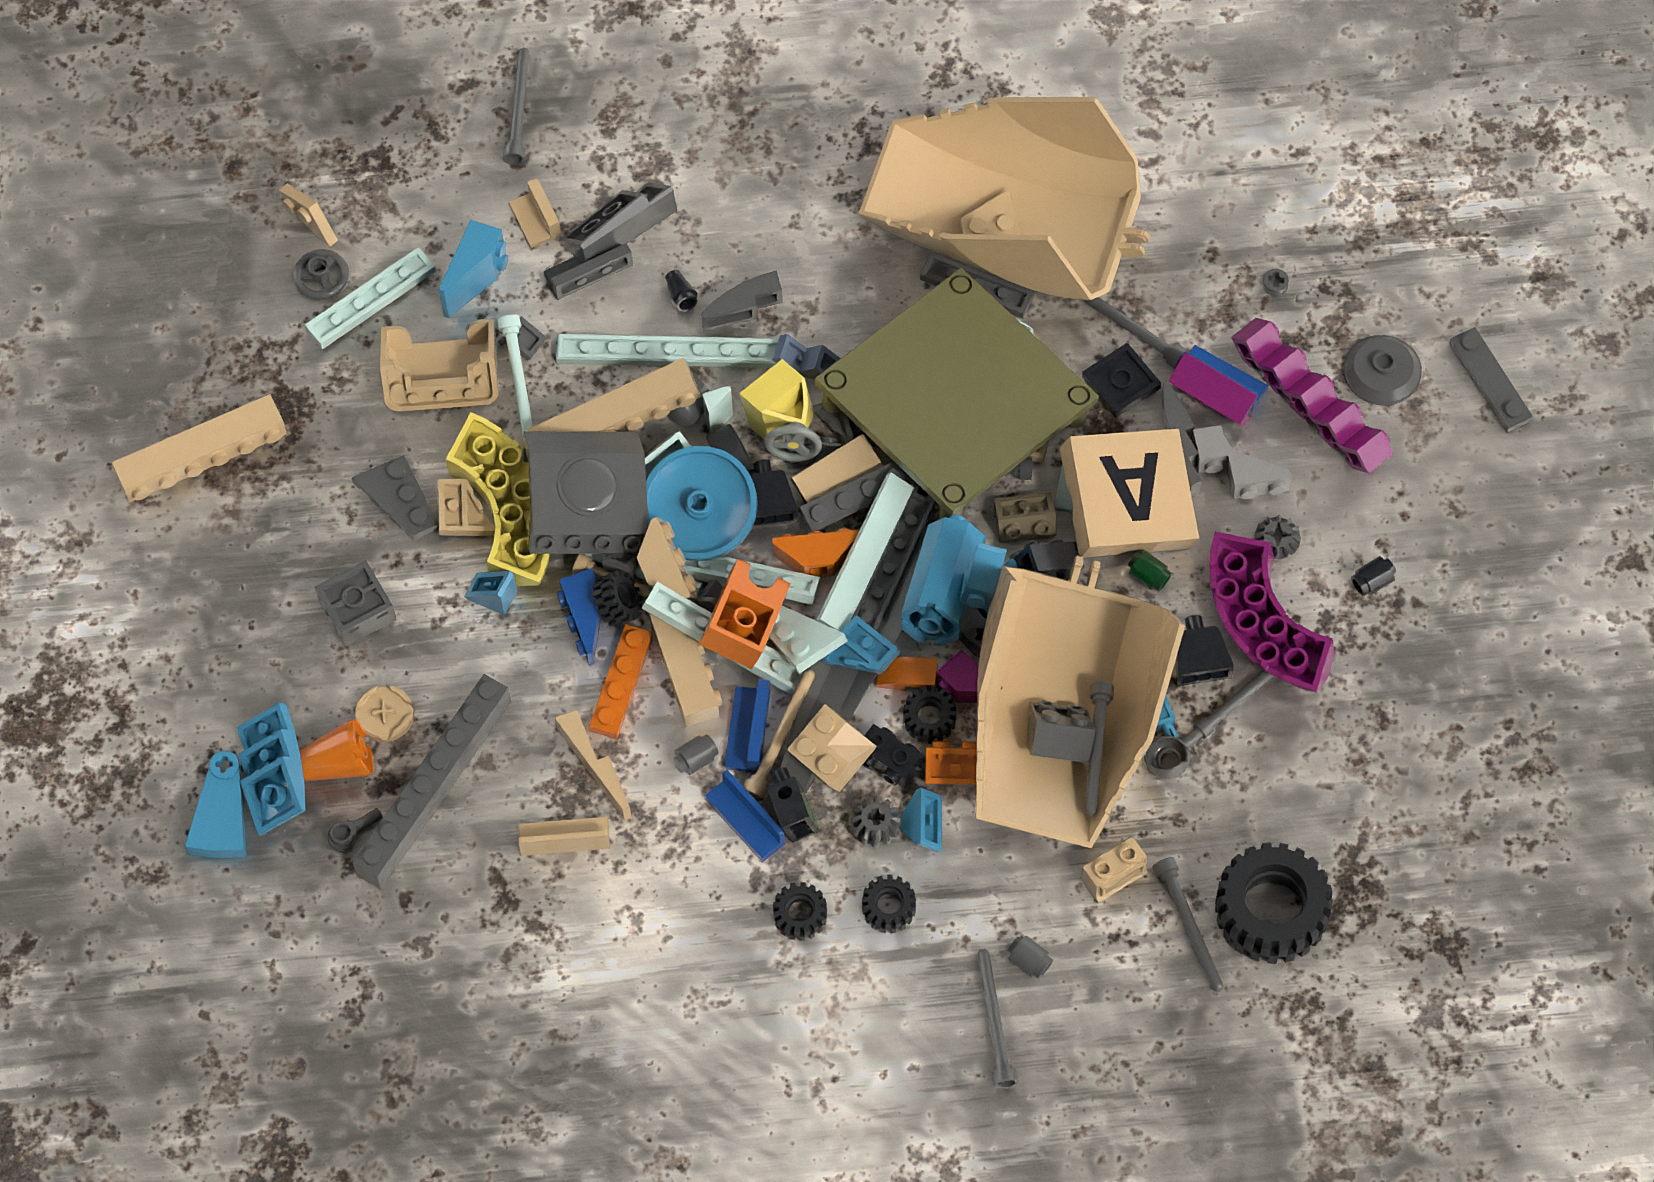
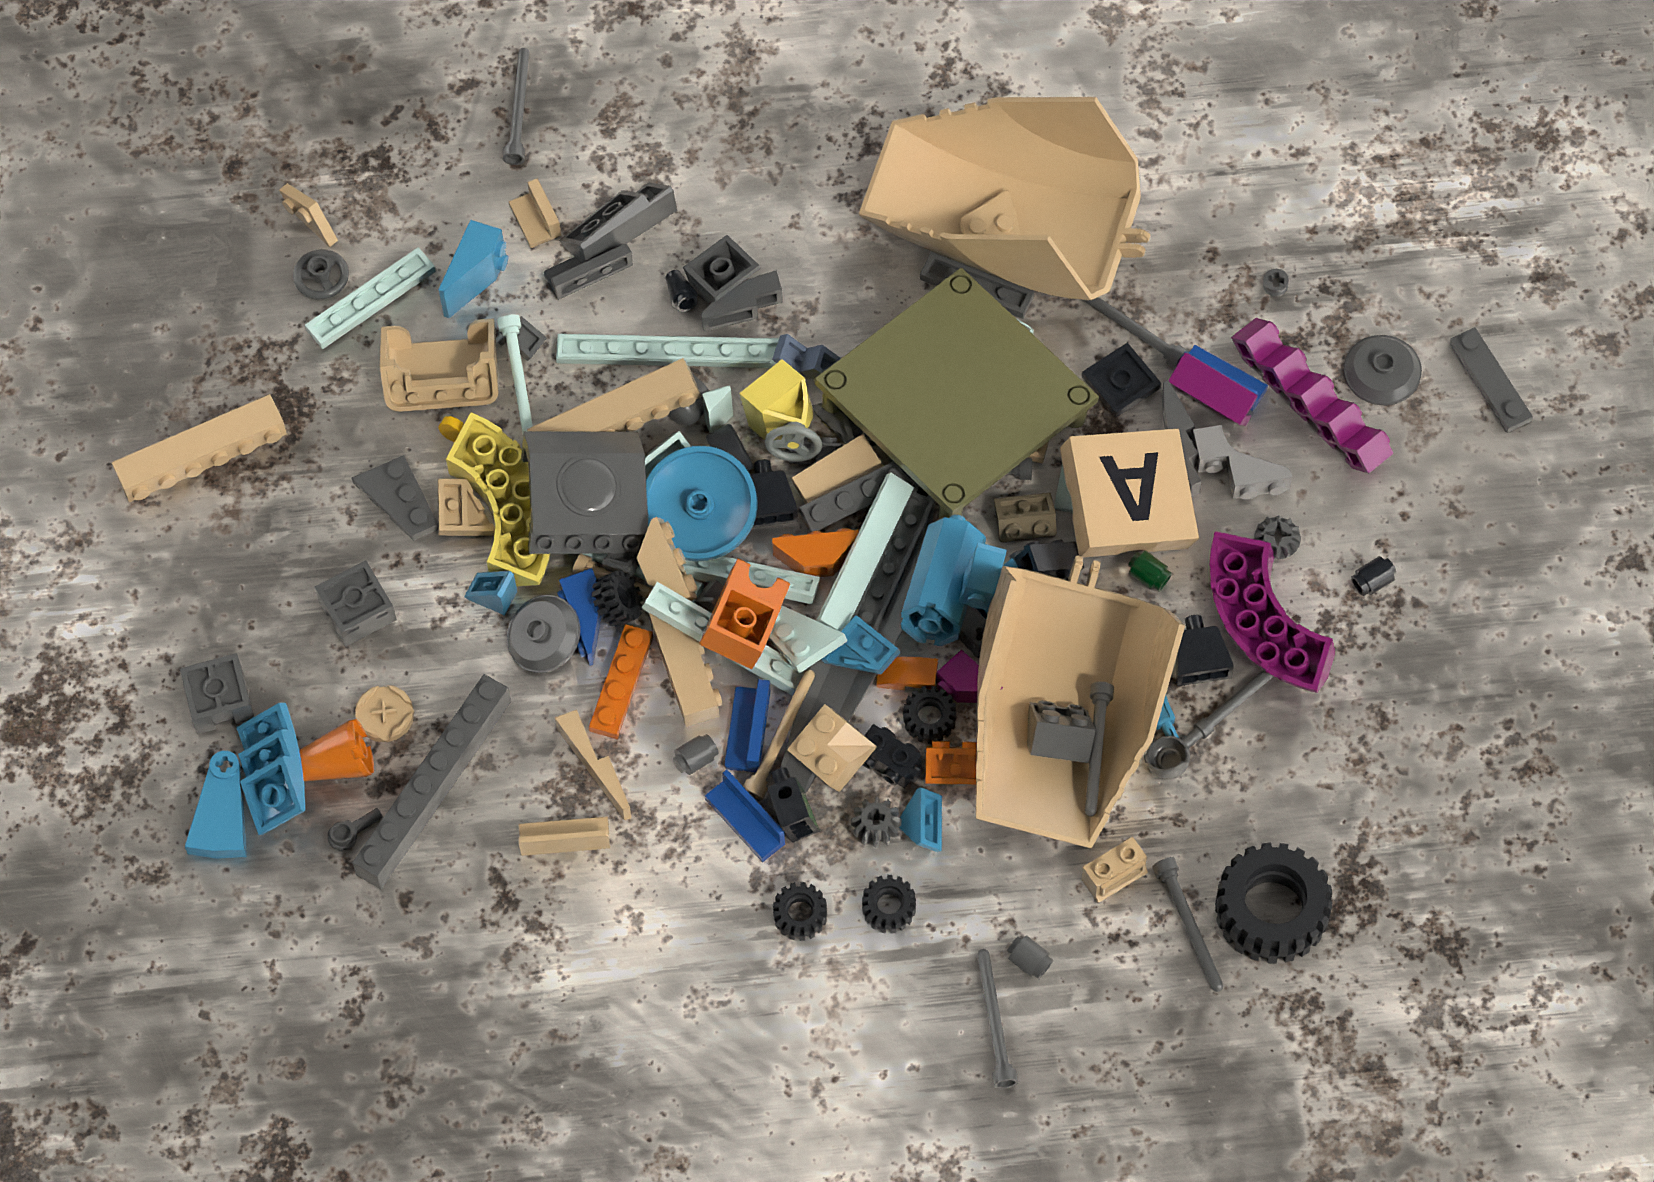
none -> dark grey piece [180,653,254,734]
none -> yellow tile [438,416,464,442]
none -> dark grey piece [507,595,580,673]
none -> dark grey slope [683,235,761,303]

